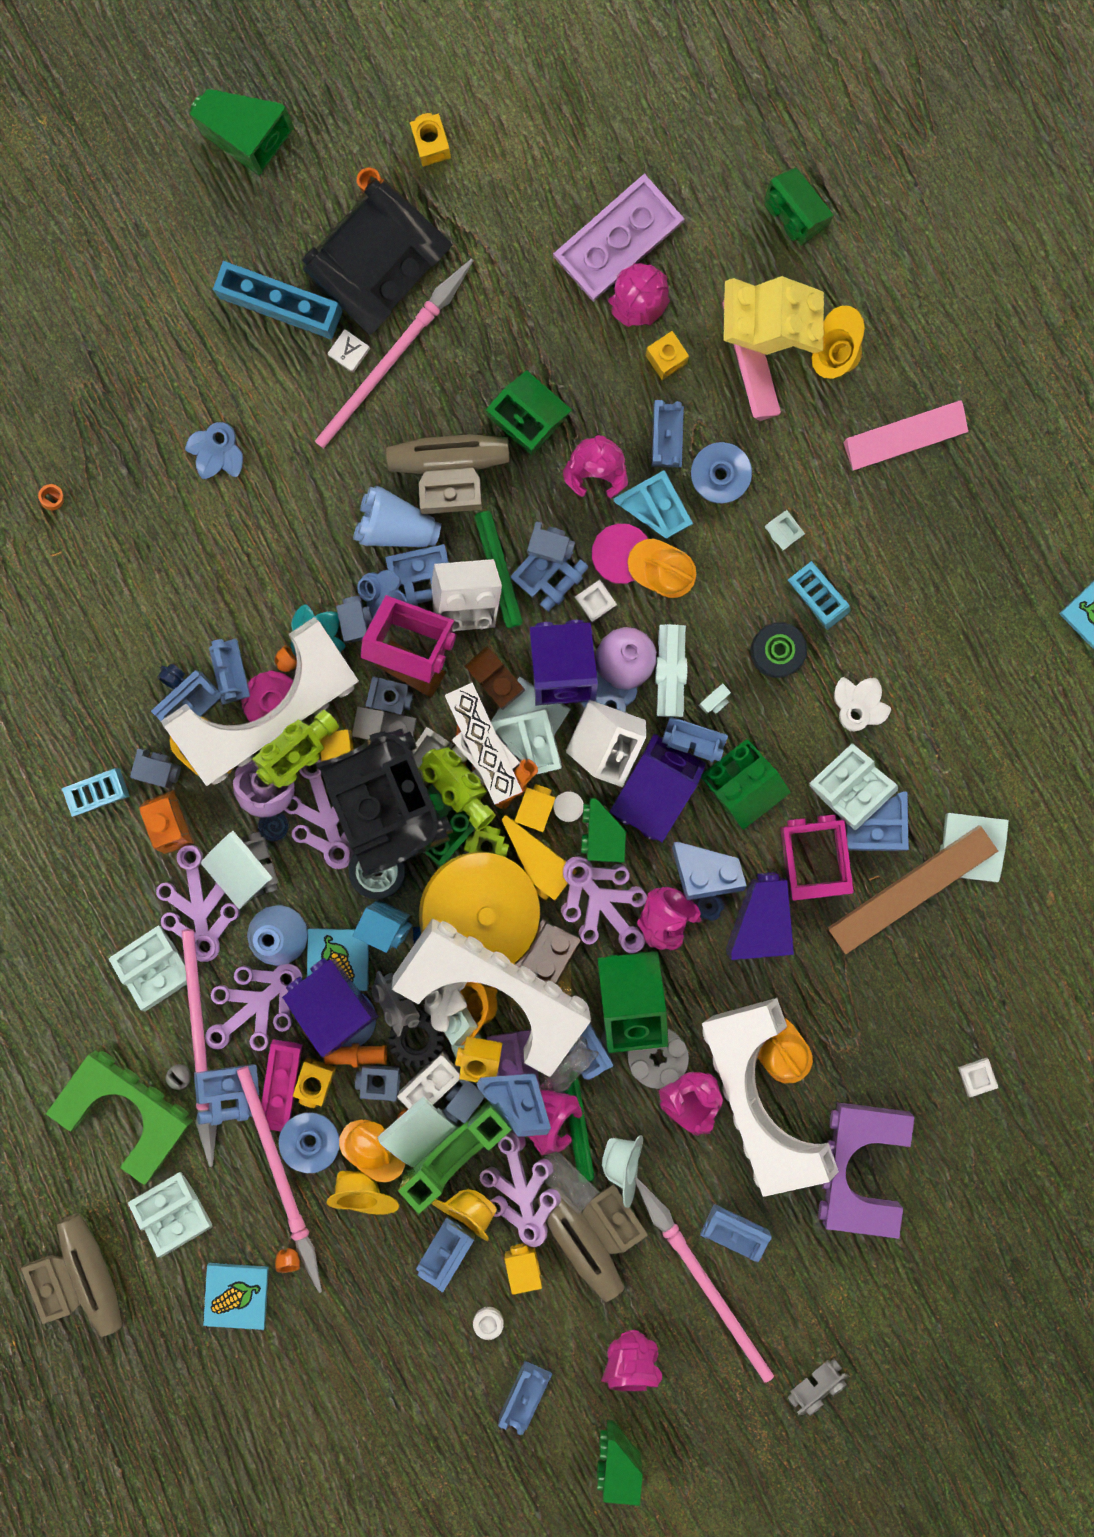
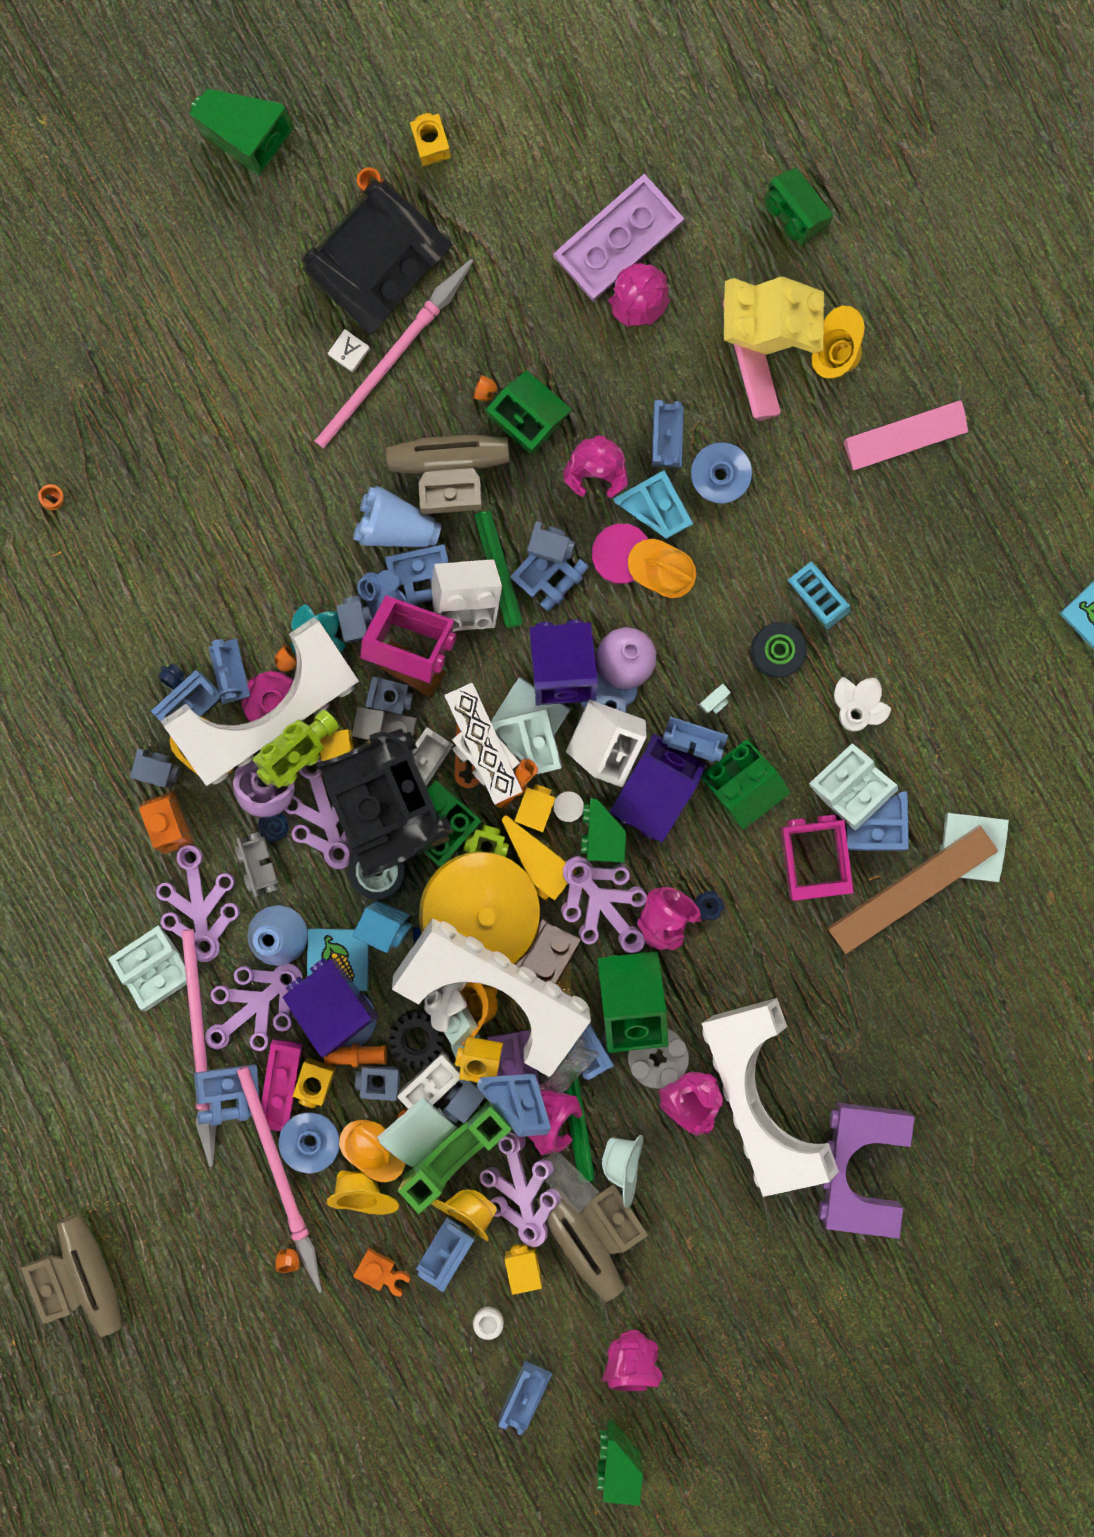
bright green arch [46,1050,193,1185] -> none
medium azure slope [62,768,130,817] -> none
light aqua slope [128,1172,213,1257] -> none
light grey hinge [166,1064,191,1090] -> none
medium blue plate [185,422,243,479] -> none
light aqua slope [201,831,273,909] -> none
medium azure tile [203,1263,269,1330] -> none
dark azure brick [213,261,342,340] -> none
light grey hinge [372,971,420,1037] -> none
lime brick [419,747,496,831] -> none
reddish brown brick [464,646,525,710] -> none
white tile [575,580,617,622] -> none
bright pink piece [635,1177,774,1383] -> none
yellow brick [645,331,689,380] -> none
light aqua piece [655,624,687,717] -> none
medium blue wing [672,842,747,900] -> none
medium blue hinge [700,1204,772,1262] -> none
dark purple slope [726,872,794,960] -> none
light orange piece [757,1018,813,1084] -> none
light aqua plate [764,510,805,550] -> none
light grey hinge [788,1359,850,1416] -> none
white tile [958,1058,998,1097] -> none
none -> orange plate [353,1248,411,1297]
none -> orange hinge [473,375,498,402]

